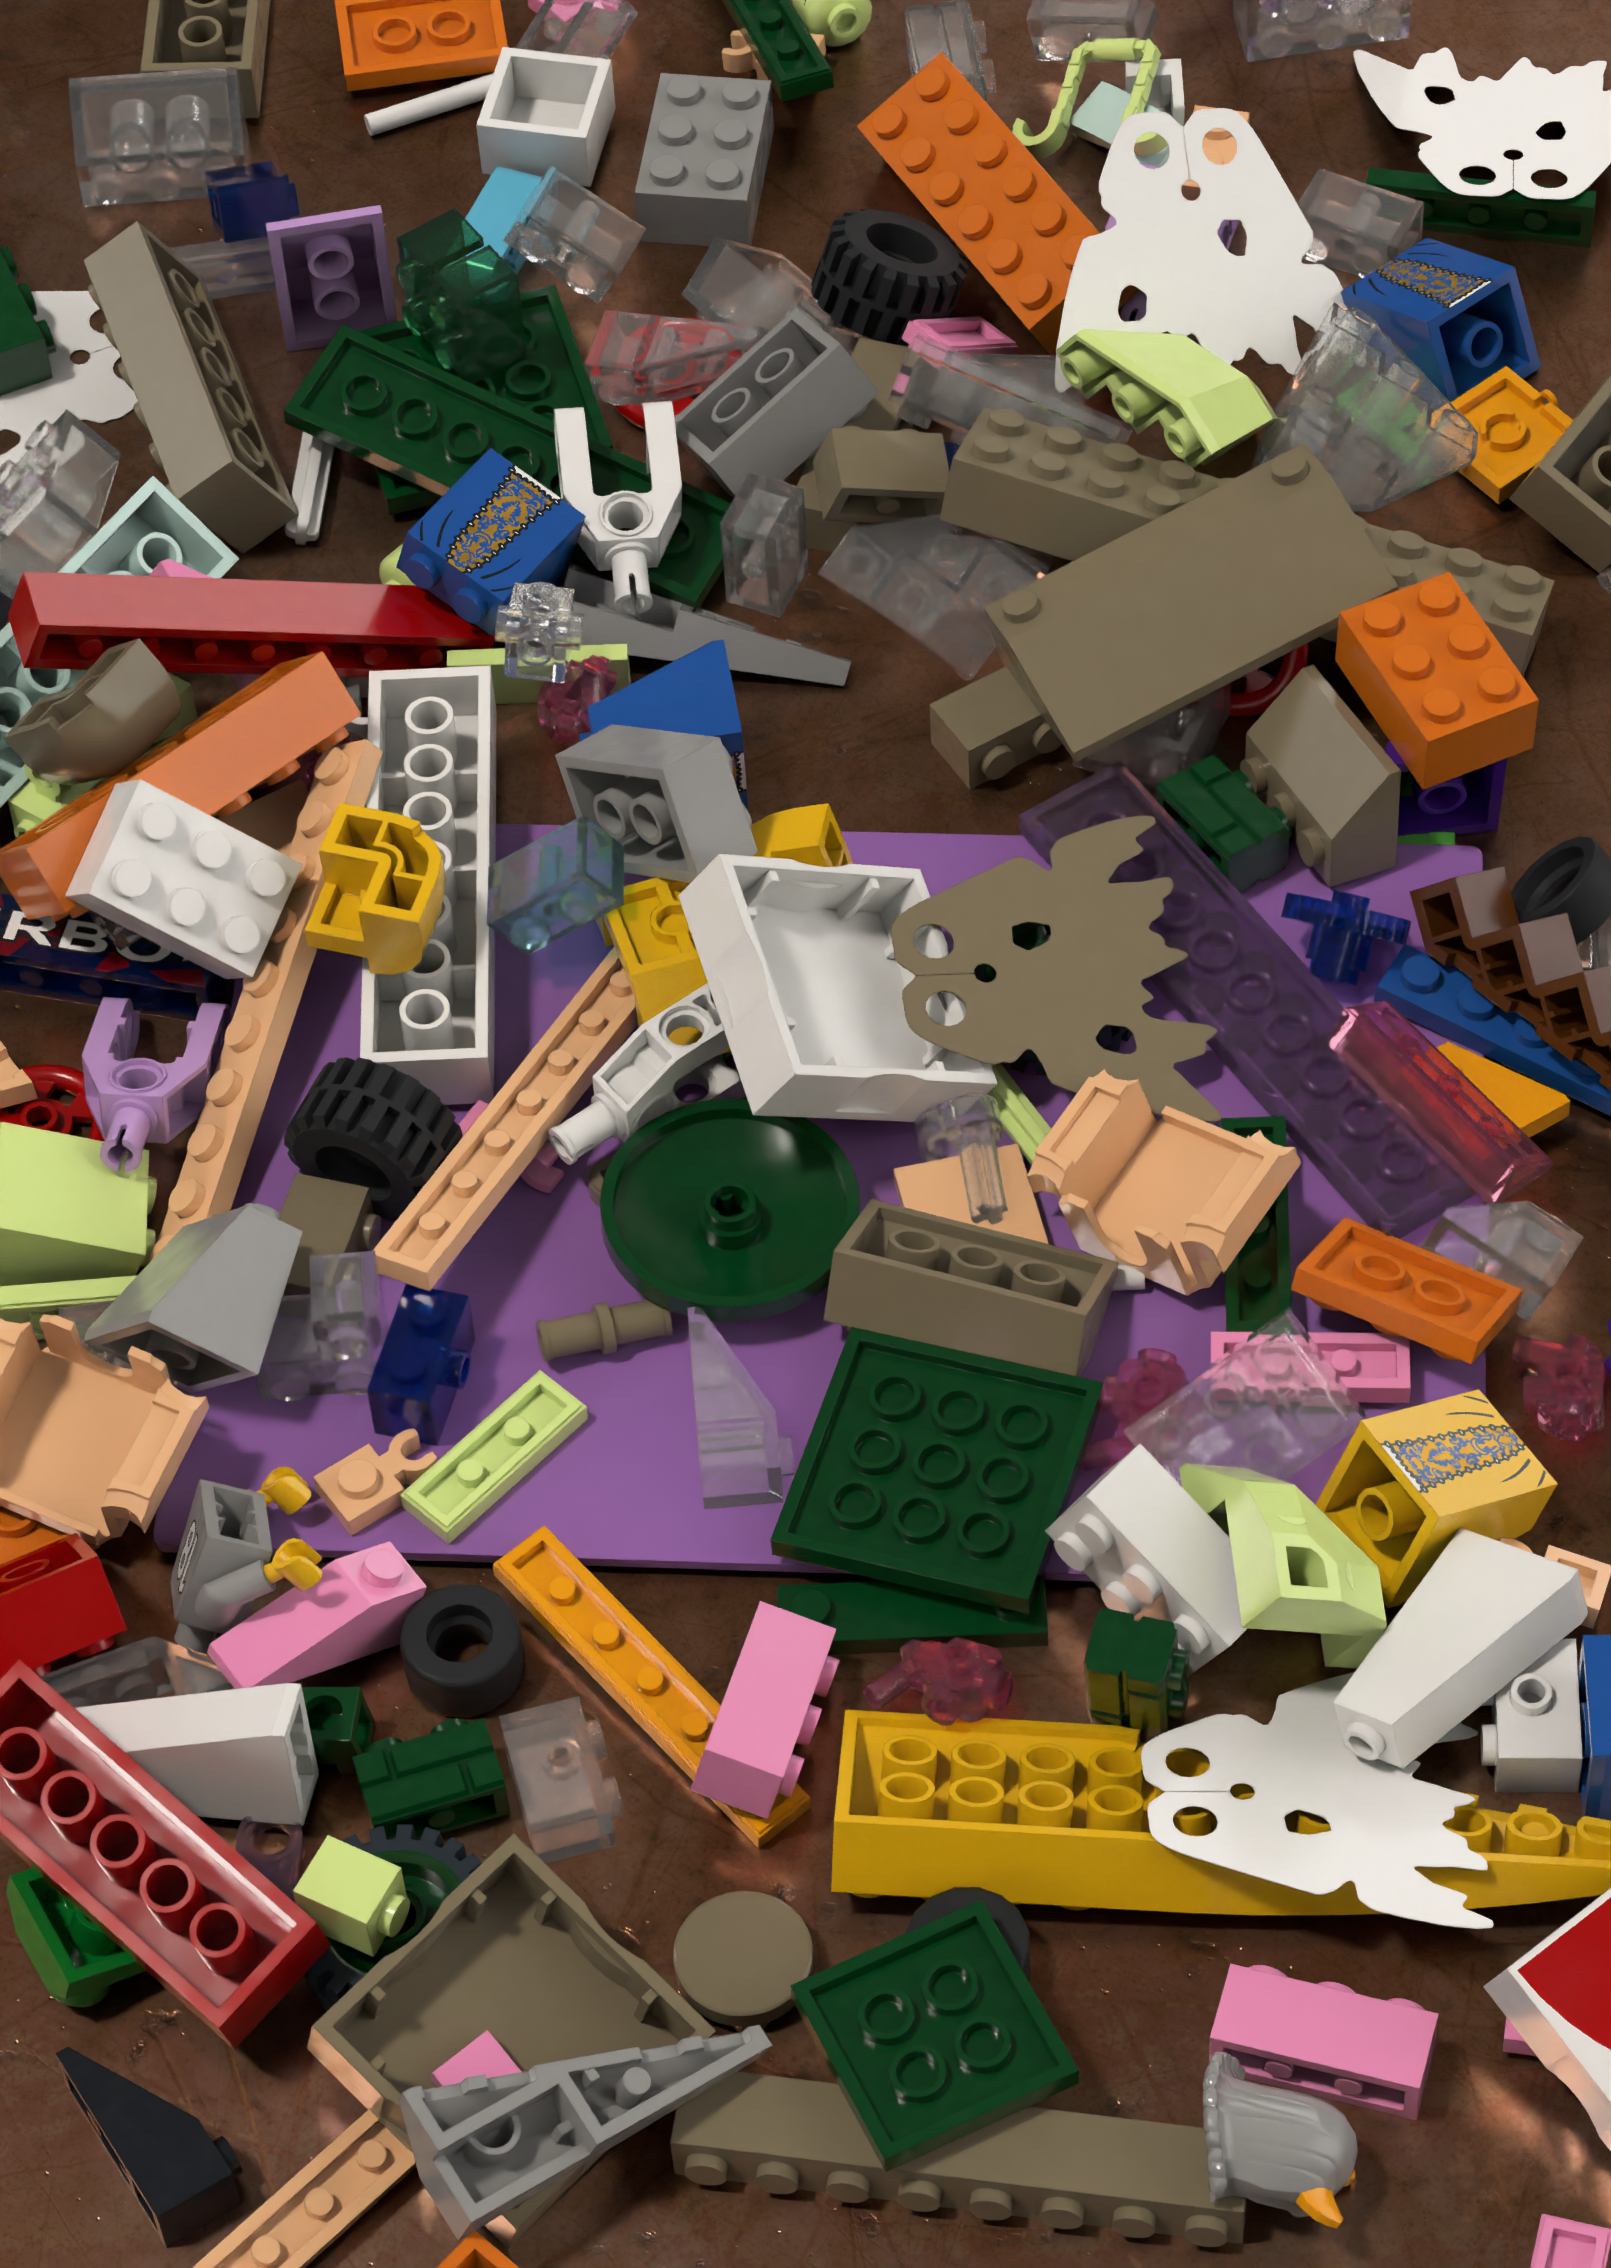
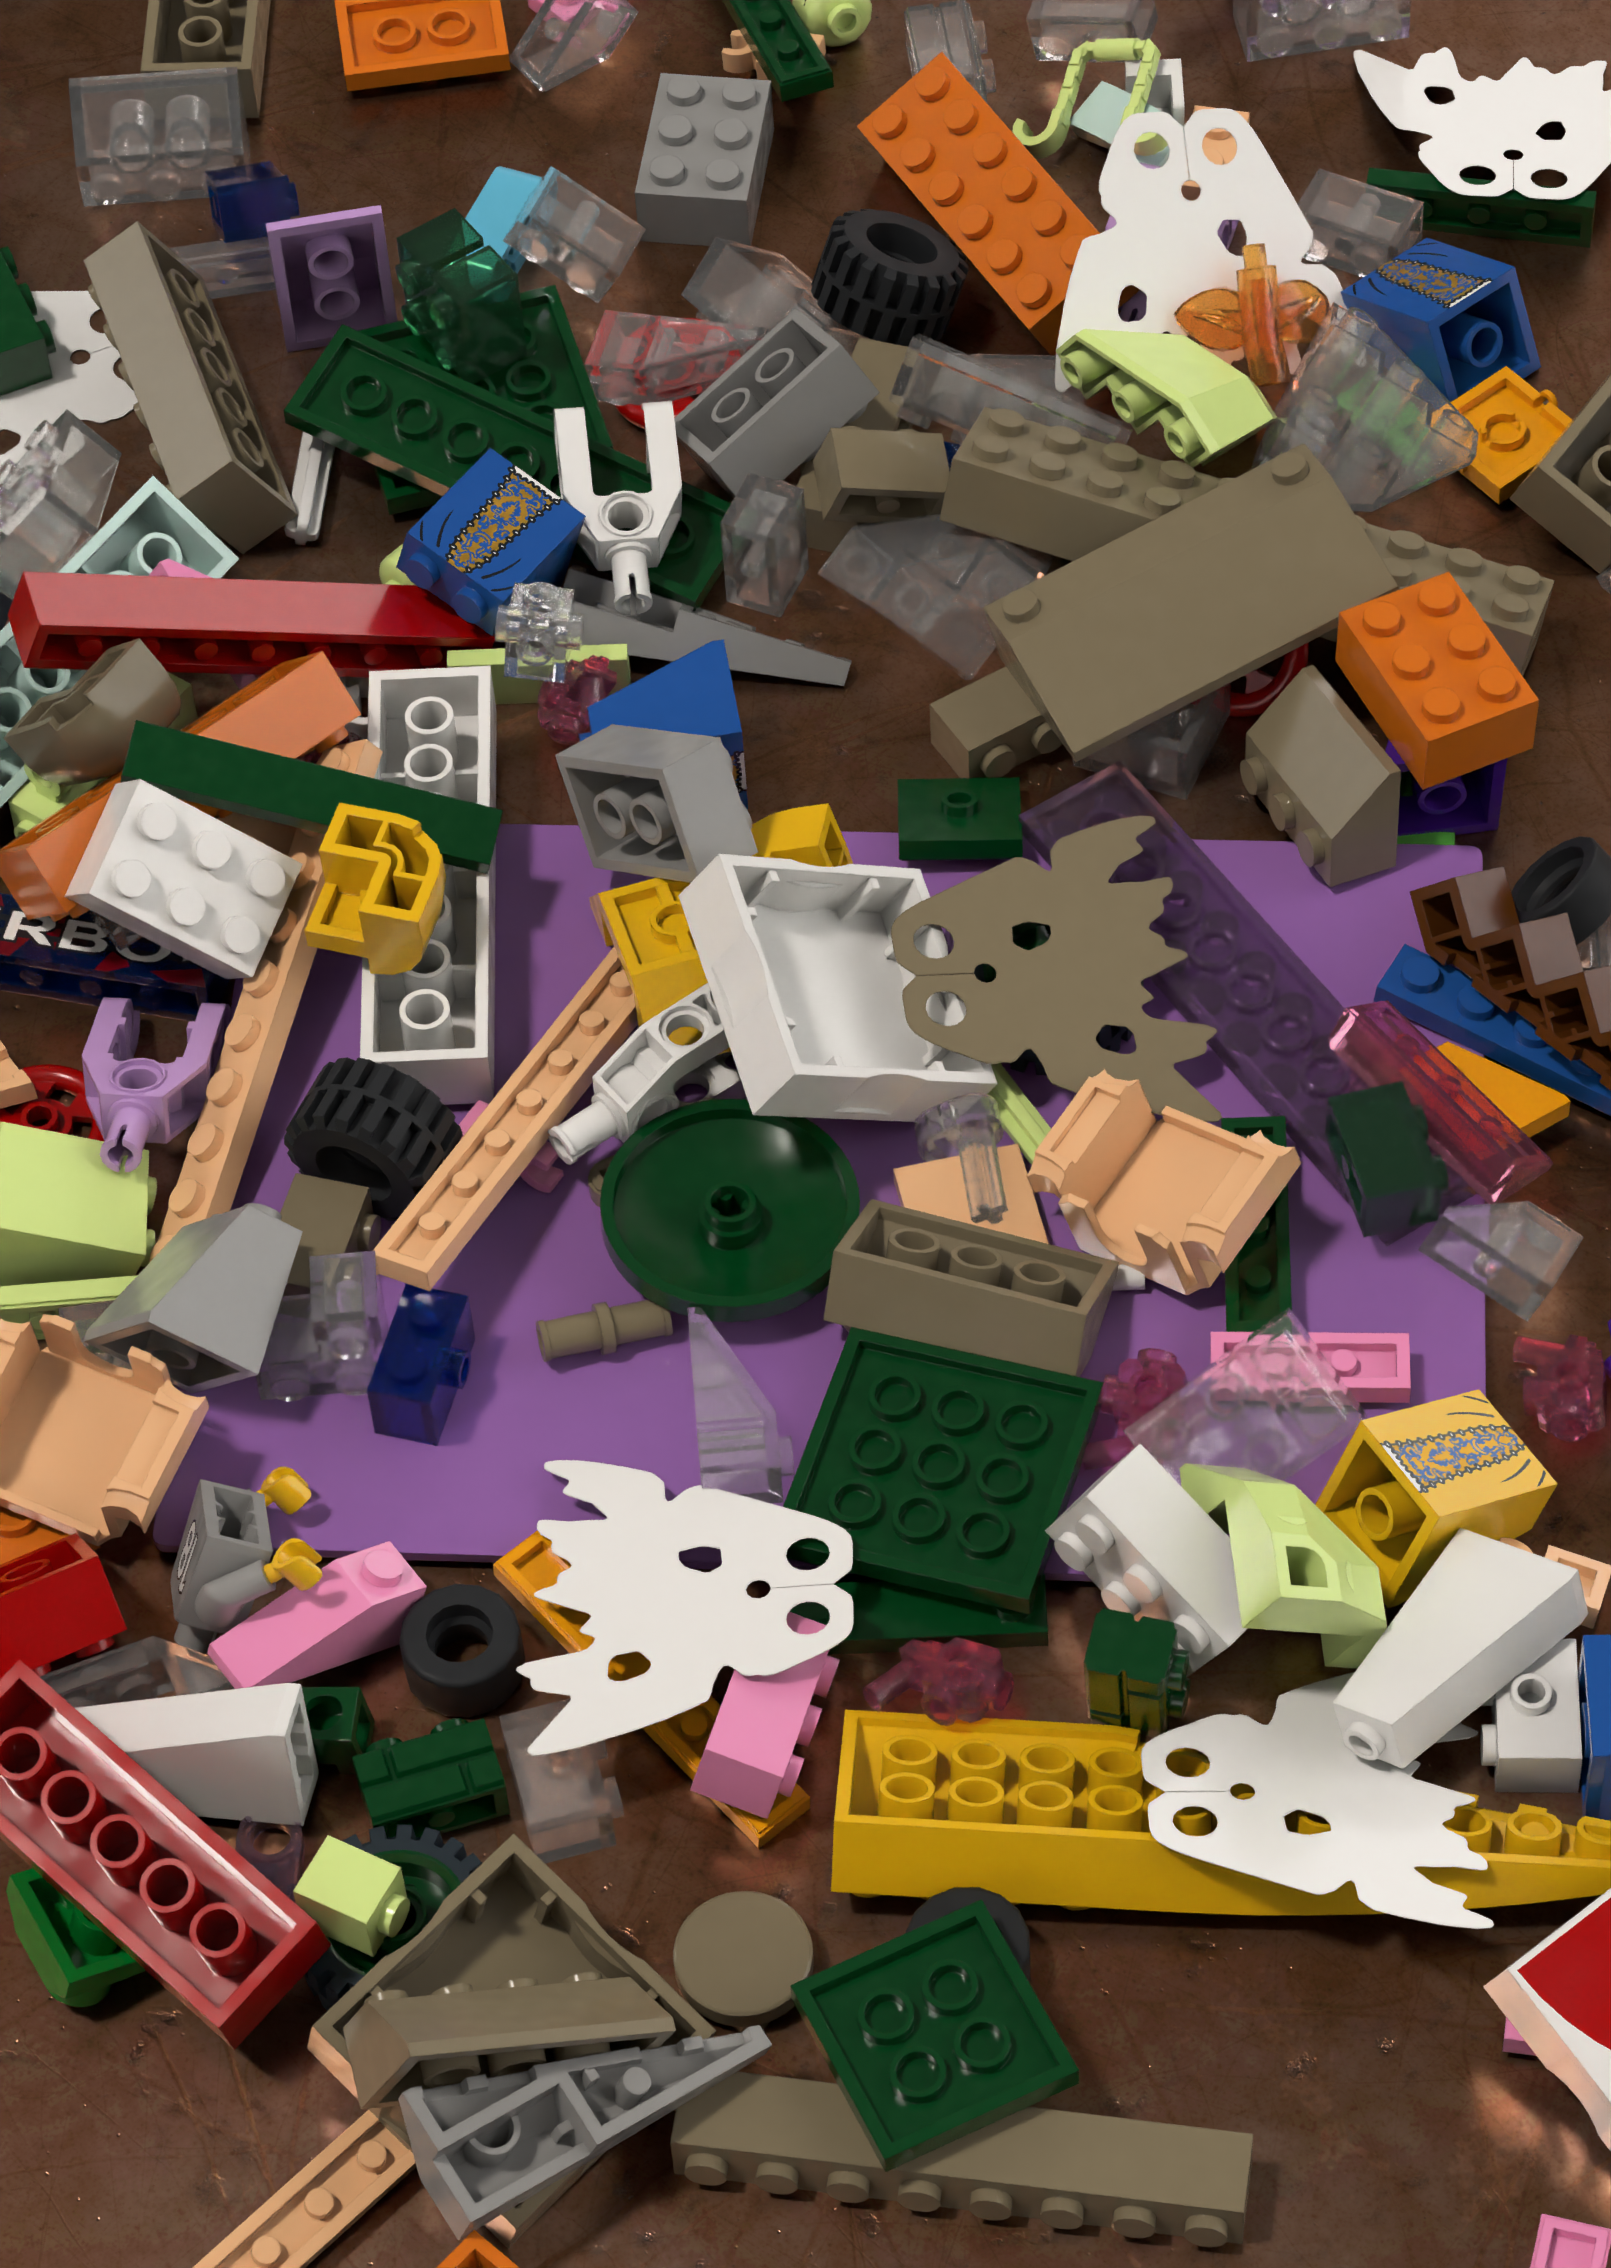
black slope [56,2047,243,2248] -> none
light nougat plate [313,1428,437,1536] -> none
white bar [364,73,494,136] -> none
yellowish green tile [400,1370,588,1544] -> none
white piece [476,47,616,187] -> none
clear light blue brick [487,815,624,955] -> none
bright pink tile [901,316,1019,368] -> none
dark green brick [1156,755,1292,897] -> none
light grey hair [1202,2051,1358,2229] -> none
bright pink brick [1209,1963,1439,2121] -> none
clear blue plant [1281,890,1412,986] -> none
orange plate [1291,1217,1523,1365] -> none
none -> dark green tile [120,720,503,874]
none -> dark tan slope [343,1971,676,2109]
none -> white piece [516,1460,854,1756]
none -> dark green plate [898,777,1023,861]
none -> clear orange plant [1173,243,1330,387]
none -> clear green brick [1324,1081,1449,1238]

